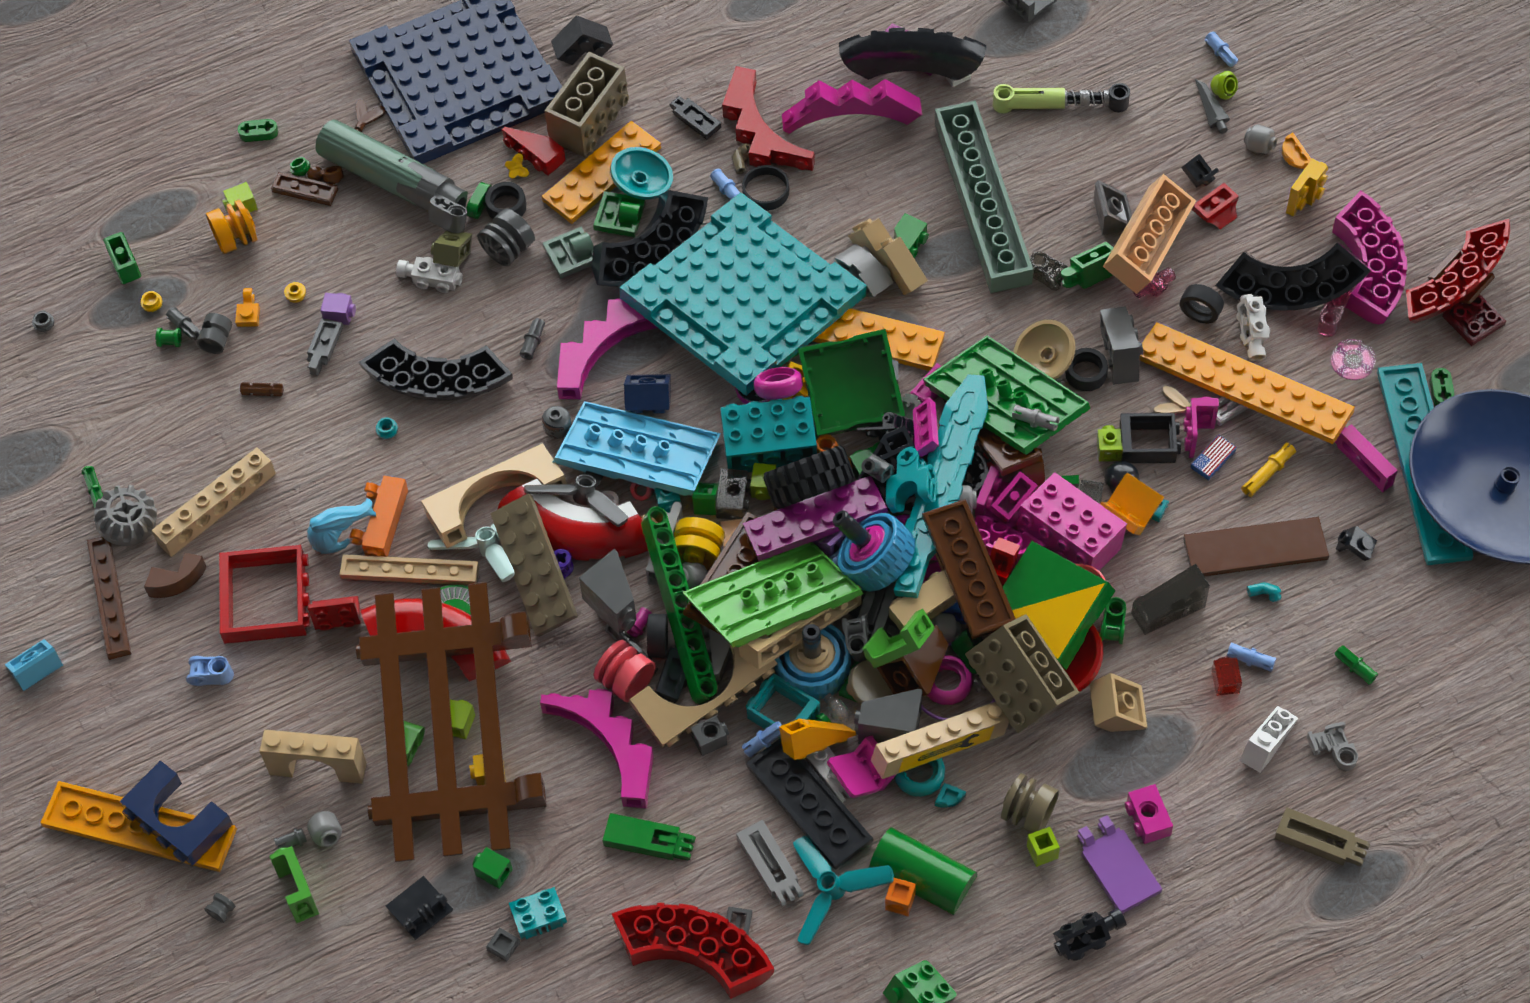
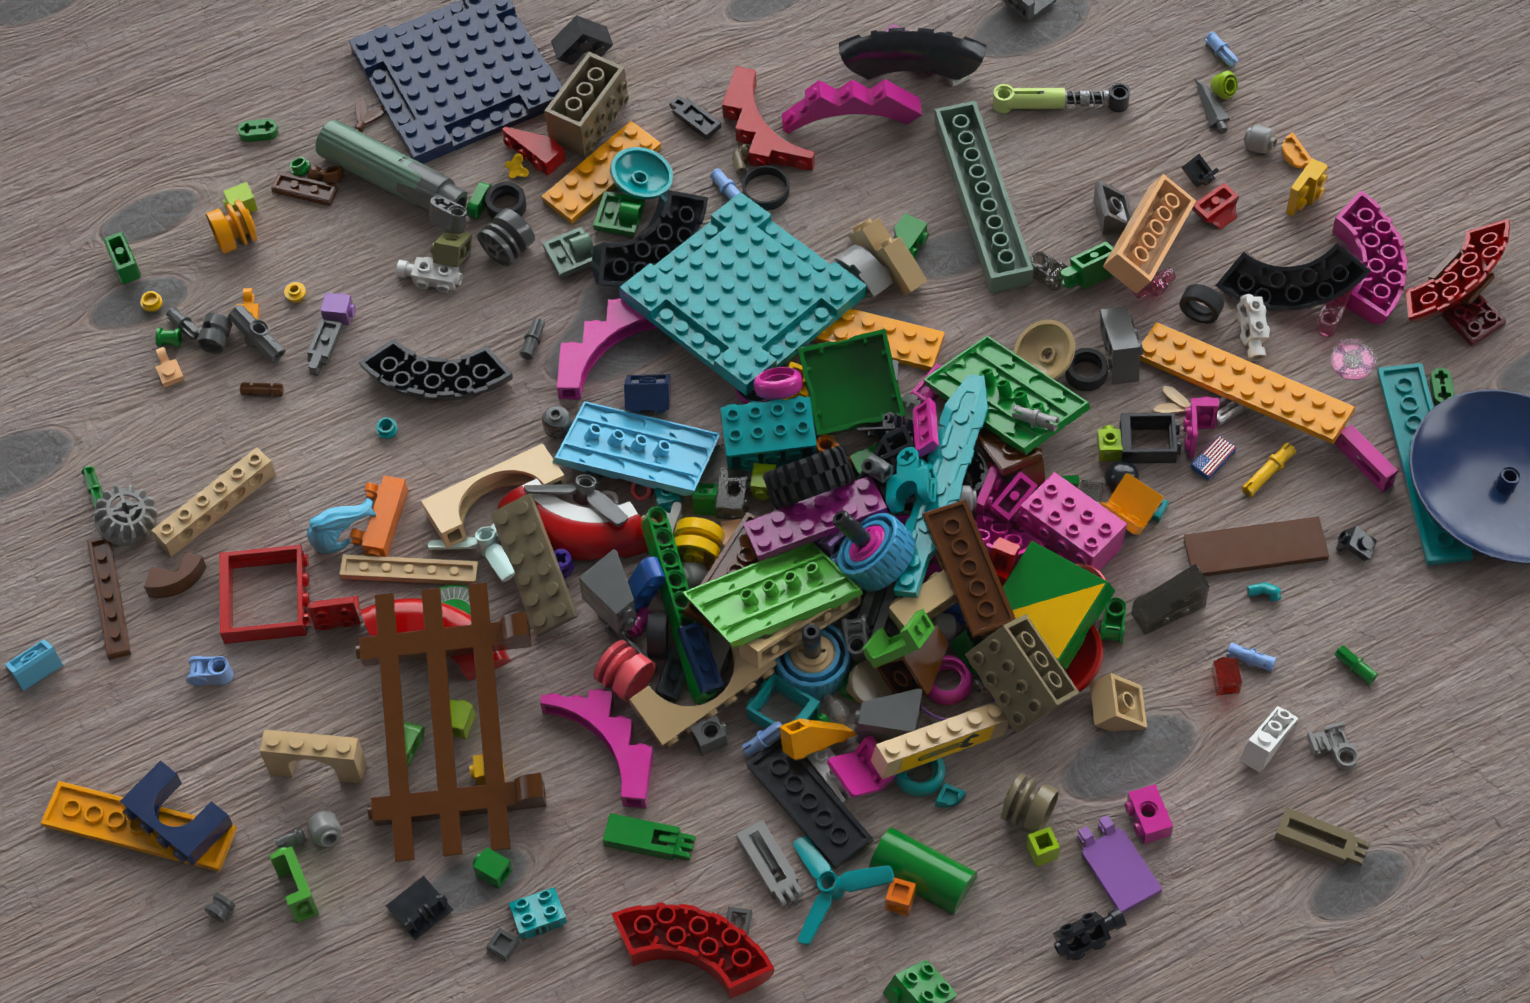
dark grey plate [32,311,55,332] -> none
none -> light nougat plate [155,347,184,388]
none -> dark grey piece [228,304,286,363]
none -> blue beam [628,557,665,613]
none -> dark blue tile [677,622,724,694]

